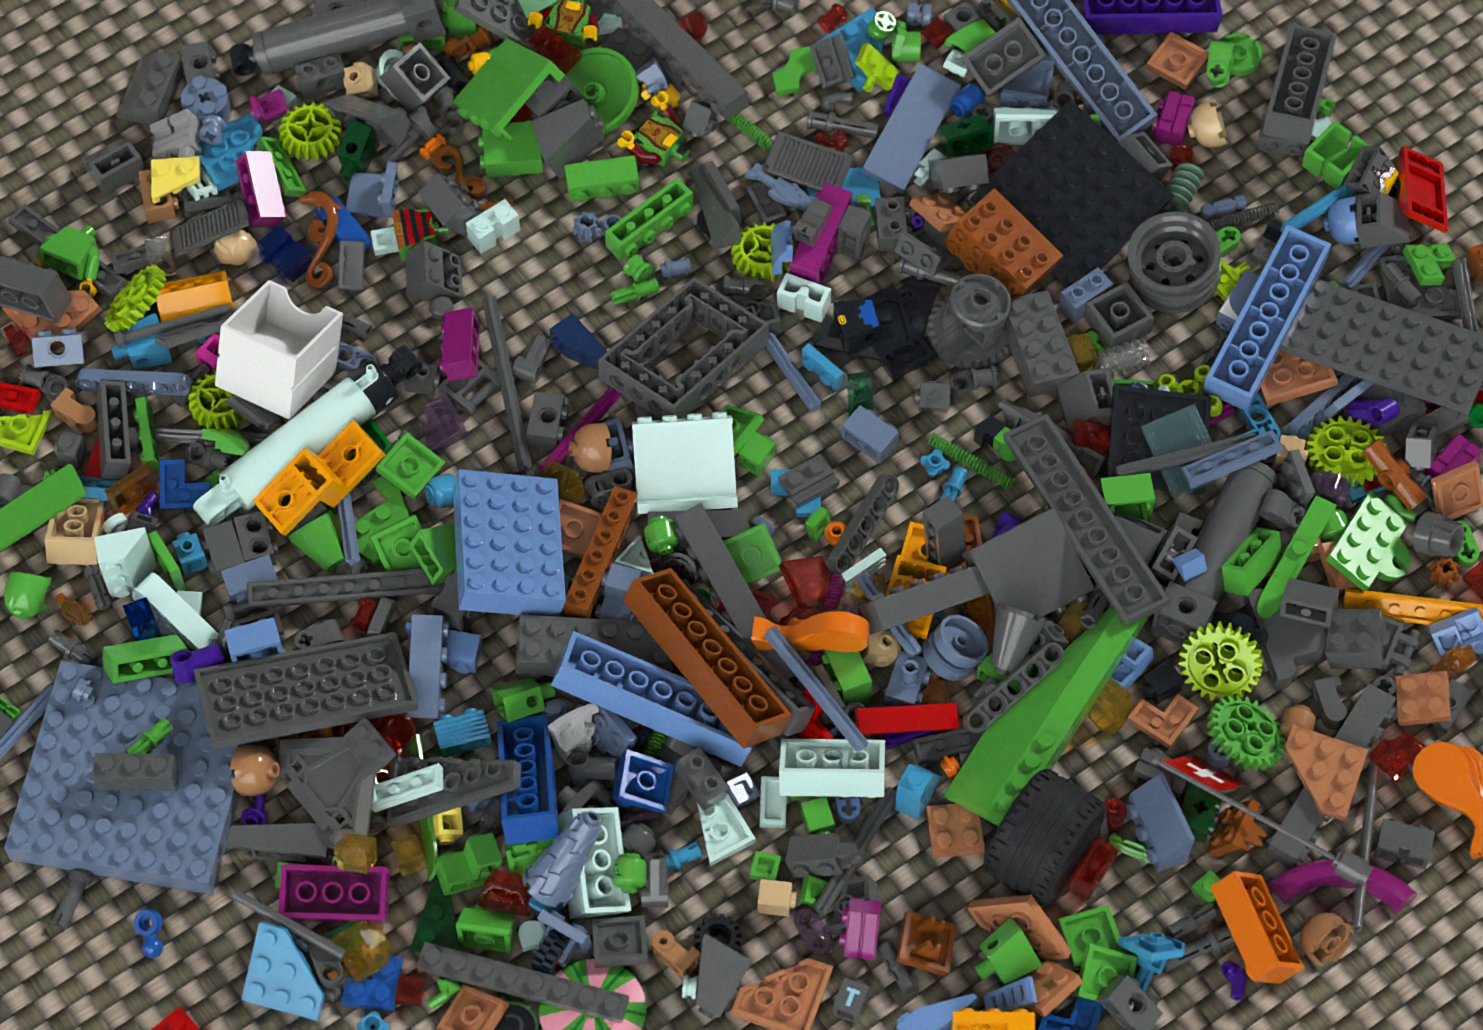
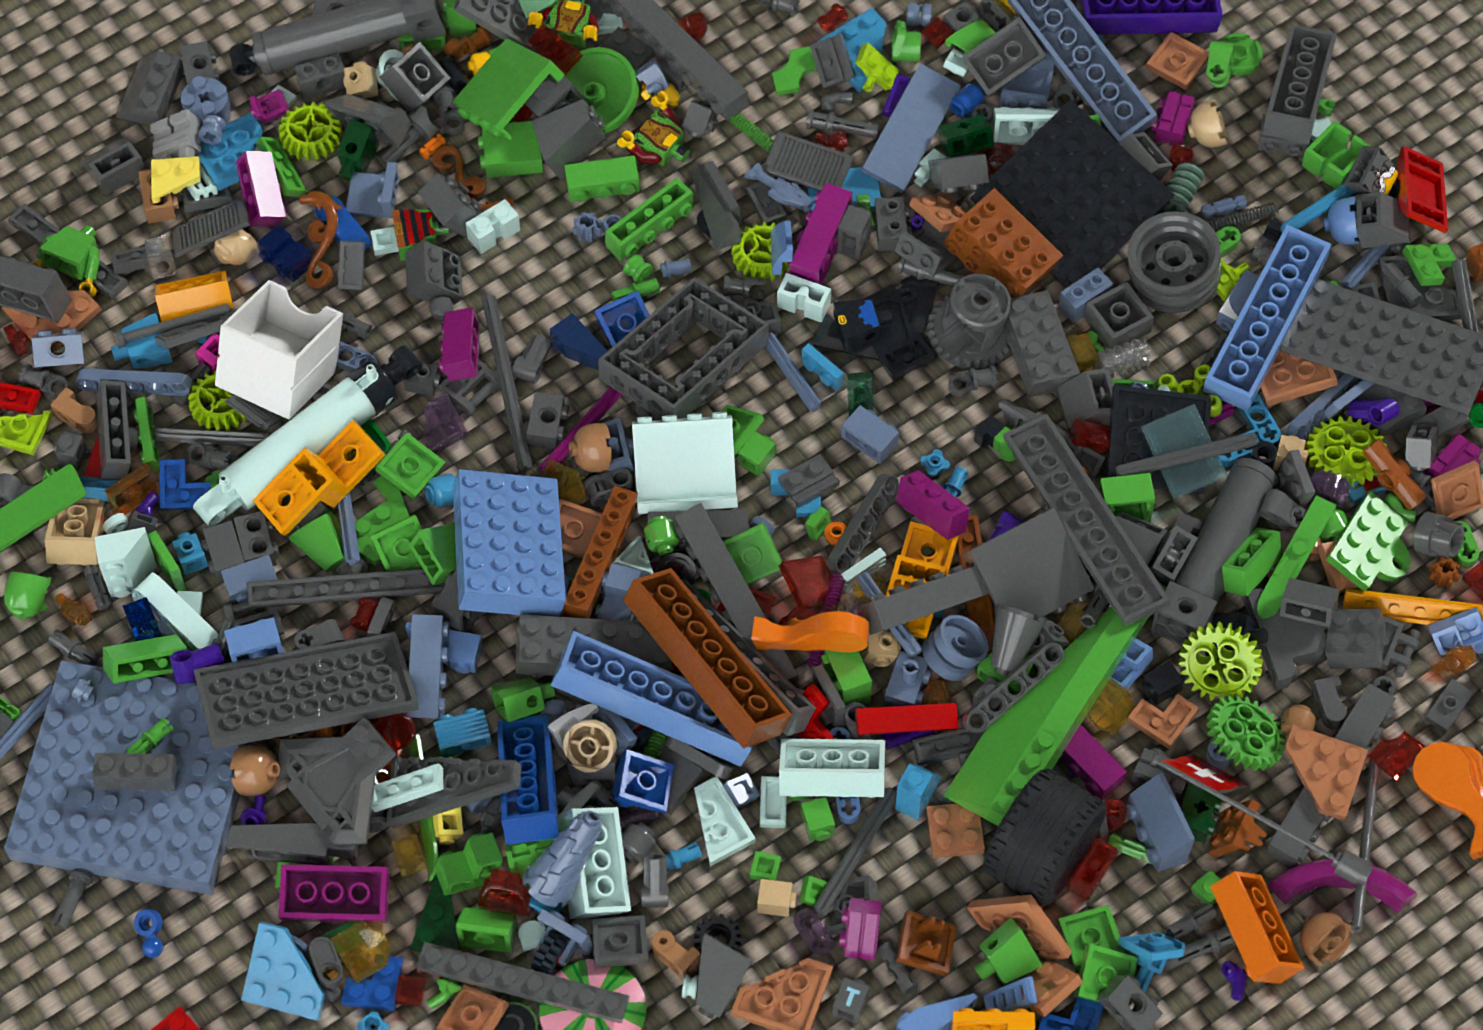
lime gear [104,264,166,333] -> none
bright green slope [201,429,250,455] -> none
dark grey axle [231,889,347,960] -> none
clear yellow brick [334,833,377,874] -> none
bright green head [612,853,647,894] -> none
dark grey brick [675,747,729,811] -> none
sand blue axle [765,627,868,752] -> none
dark grey hinge [785,833,864,878] -> none
dark grey leg [794,198,833,248] -> none
bright green wheel [867,11,896,41] -> none
dark grey head [915,381,950,412] -> none
dark grey brick [923,496,967,573] -> none
bright green piece [928,432,1015,490] -> none
orange plate [939,755,961,779] -> none
medium blue slope [1172,548,1207,582] -> none
sand blue tile [1180,429,1283,489] -> none
dark grey brick [1374,819,1435,869] -> none
nougat plate [1396,670,1451,726] -> none
none -> tan cylinder [563,719,617,772]
none -> blue slope [594,291,649,348]
none -> magenta brick [896,470,970,540]
none -> magenta brick [1059,725,1127,800]

